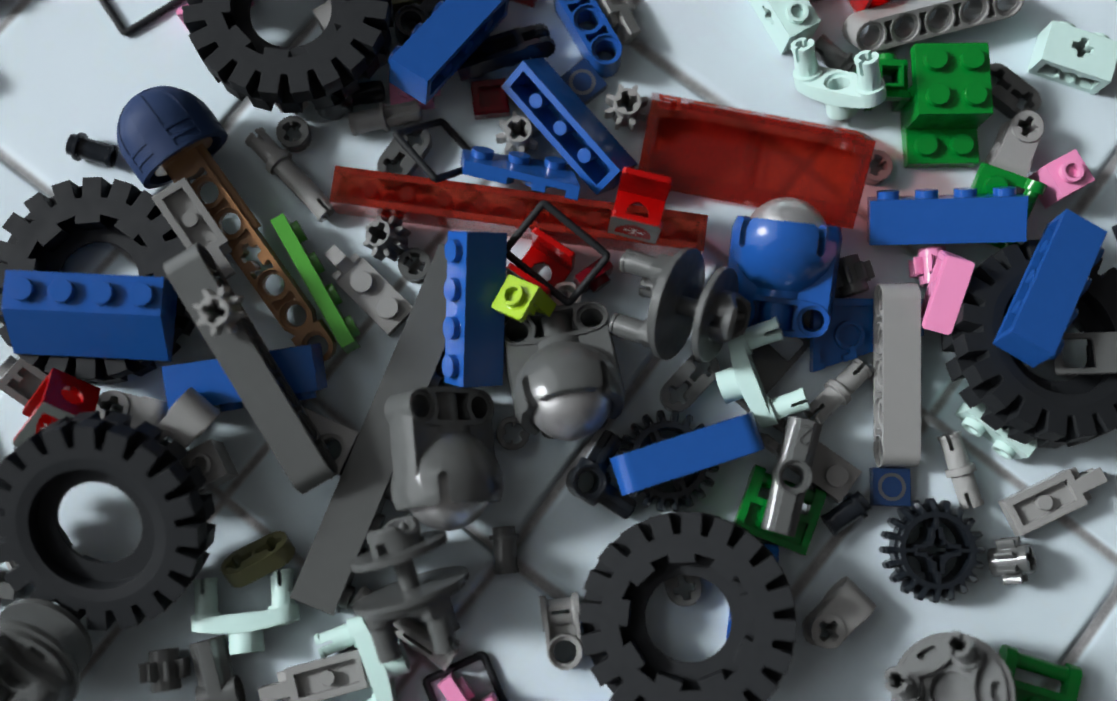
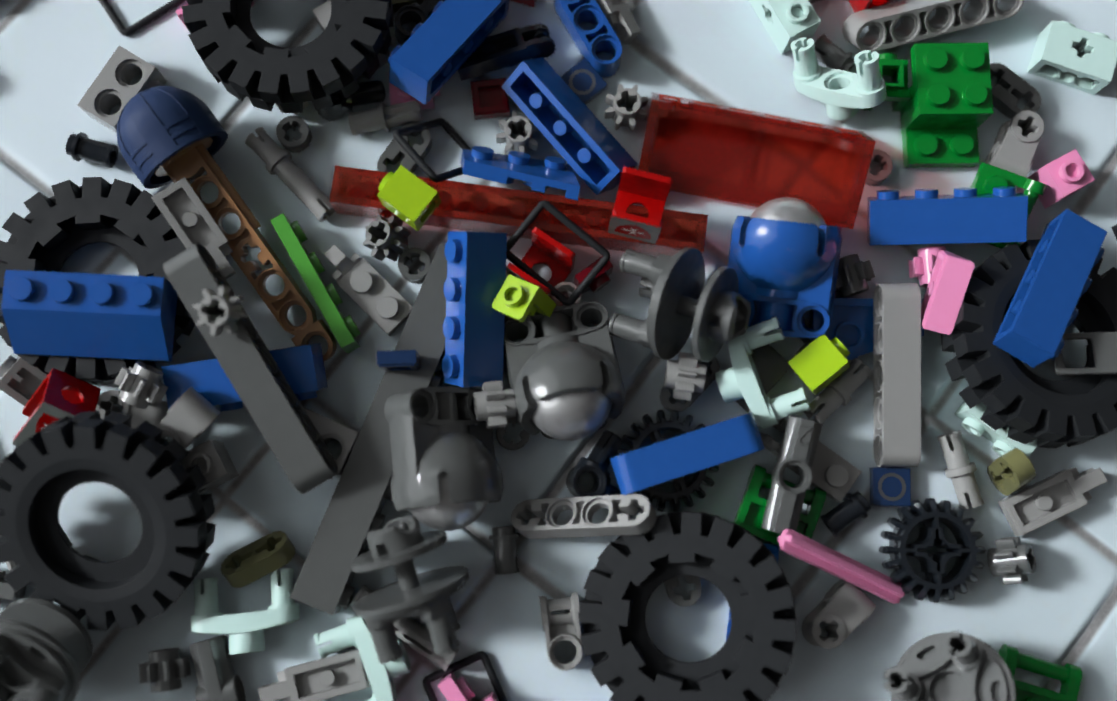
none -> light grey brick [78,45,167,133]
none -> light grey gear [114,361,168,409]
none -> lime brick [377,165,441,231]
none -> dark blue tile [377,350,420,371]
none -> light grey gear [473,380,516,429]
none -> light grey beam [511,494,657,539]
none -> light grey gear [664,352,706,401]
none -> bright pink axle [777,529,906,604]
none -> lime brick [787,334,850,396]
none -> olive beam [987,448,1036,496]

